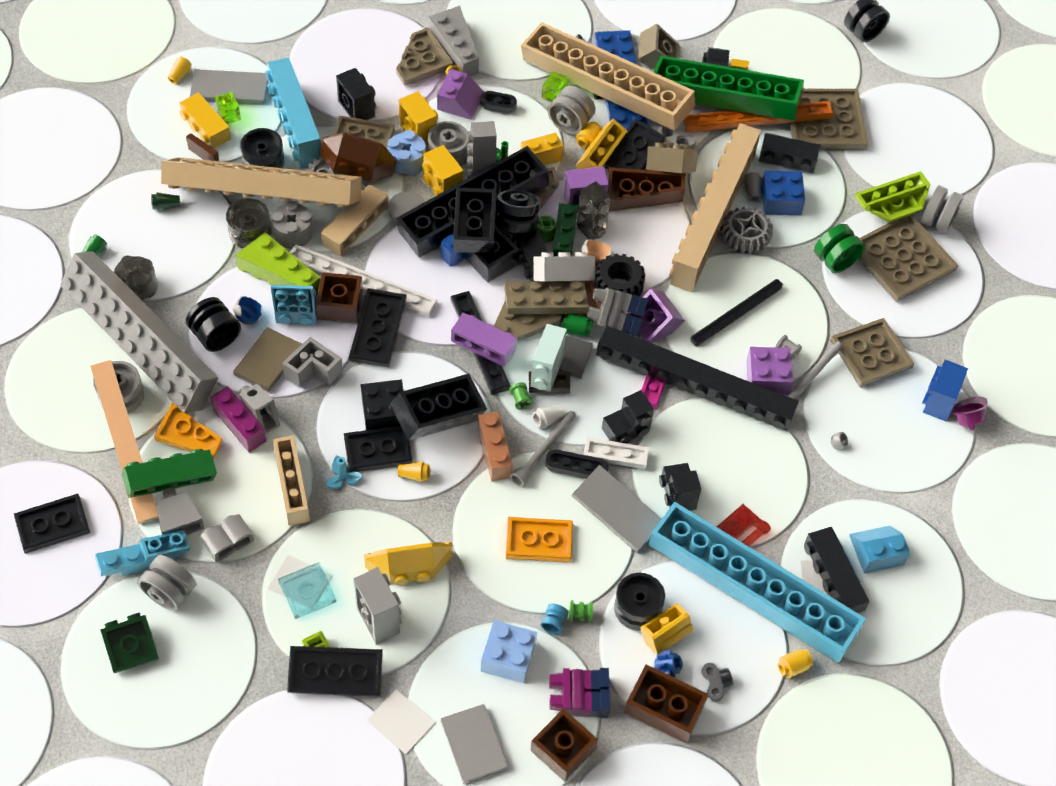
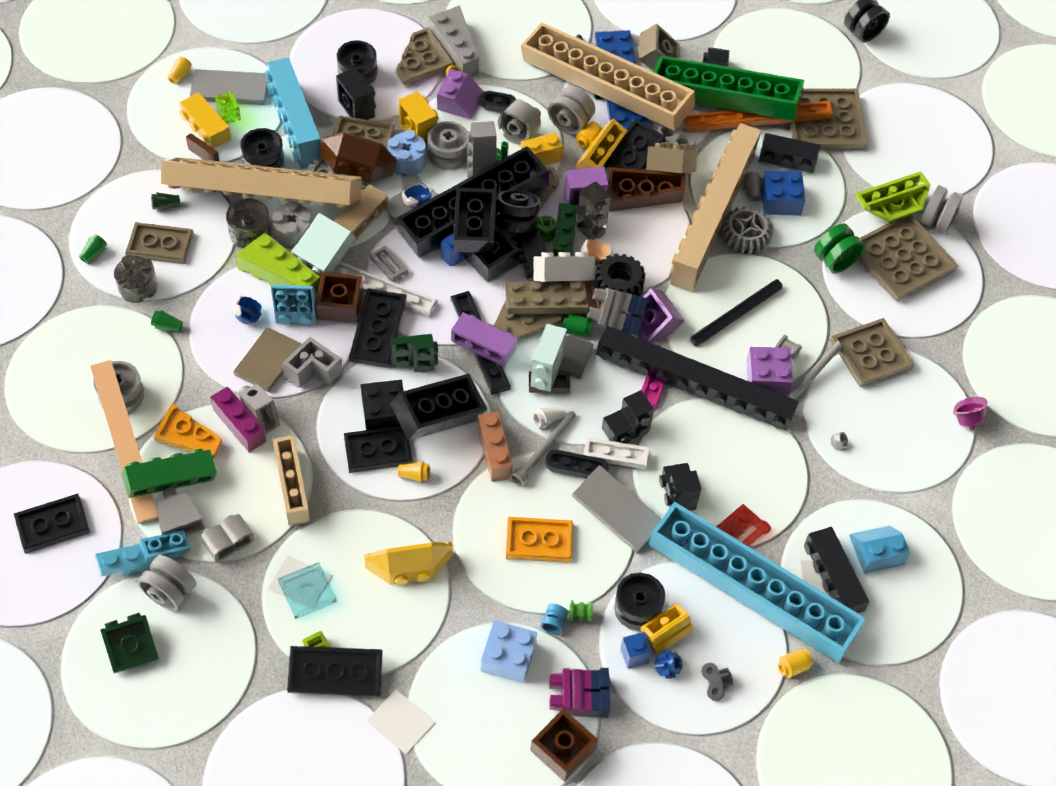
light grey brick [60,251,219,413] -> none
black wheel [185,297,241,352] -> none
medium azure plant [326,455,363,490] -> none
light grey brick [353,567,402,645] -> none
yellow brick [422,145,463,196] -> none
light grey tile [440,704,508,785] -> none
bright green bush [509,382,533,410] -> none
clear neon green brick [541,71,569,102] -> none
reddish brown brick [624,664,709,744] -> none
yellow tile [729,58,749,70] -> none
blue brick [922,359,969,422] -> none
none -> dark tan tile [125,222,194,264]
none -> green cone [151,310,183,332]
none -> light aqua brick [292,213,356,276]
none -> black wheel [336,40,378,85]
none -> light grey tile [369,245,409,283]
none -> dark green plate [391,334,439,373]
none -> blue hair [402,184,432,208]
none -> light grey brick [497,99,541,145]
none -> blue brick [620,632,652,669]

